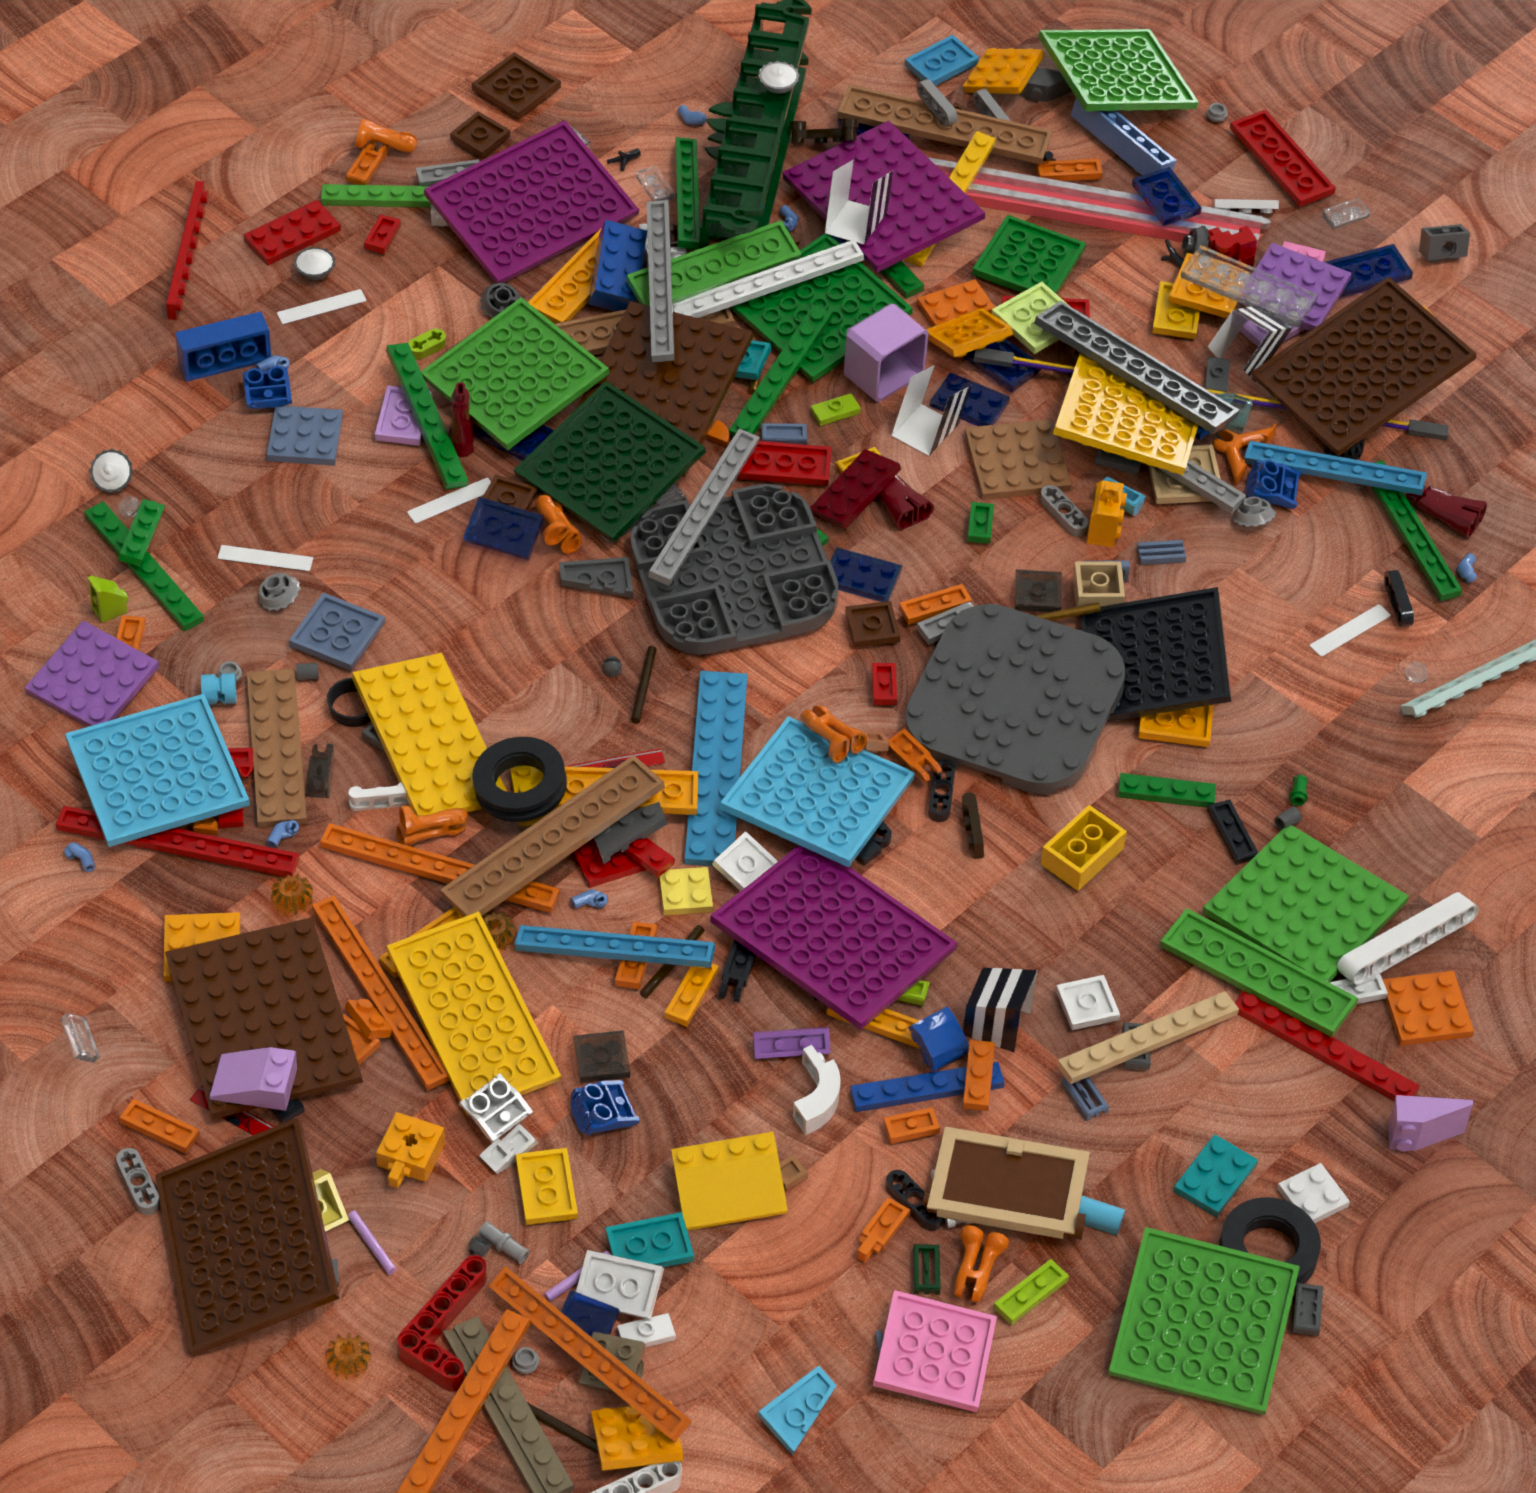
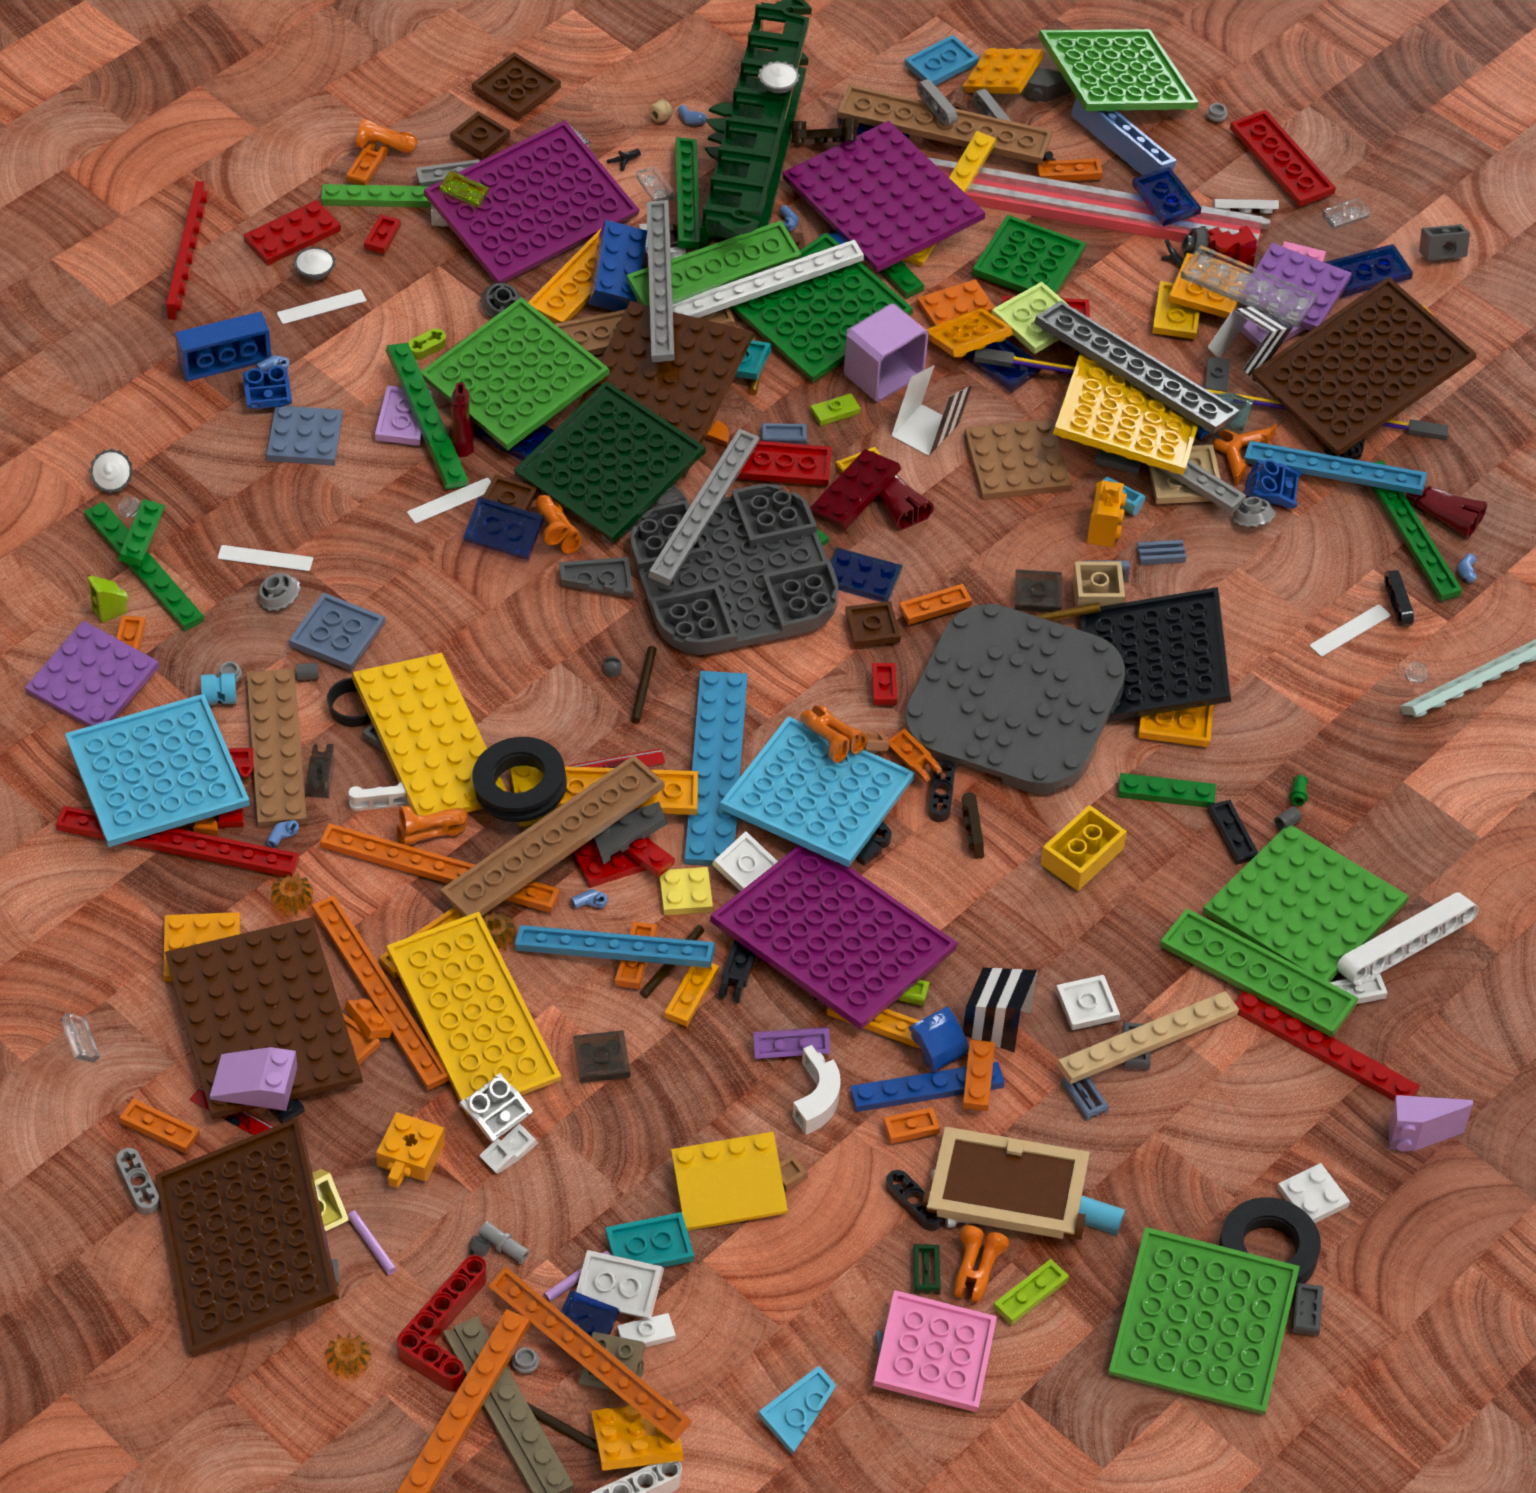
medium blue arm [64,842,96,872] -> none
yellow plate [516,1148,578,1225] -> none
blue slope [571,1080,640,1135] -> none
green plate [729,305,832,437] -> none
white sticker [825,159,893,244] -> none
orange hinge [856,1197,910,1263] -> none
light grey plate [917,602,974,645] -> none
clear blue plate [930,372,1010,426] -> none
green plate [967,502,994,544] -> none
light grey beam [1040,485,1089,537] -> none
teal plate [1173,1134,1258,1218] -> none
orange plate [1382,971,1474,1046] -> none
none -> clear neon green plate [440,170,489,208]
none -> tan piece [649,99,673,123]

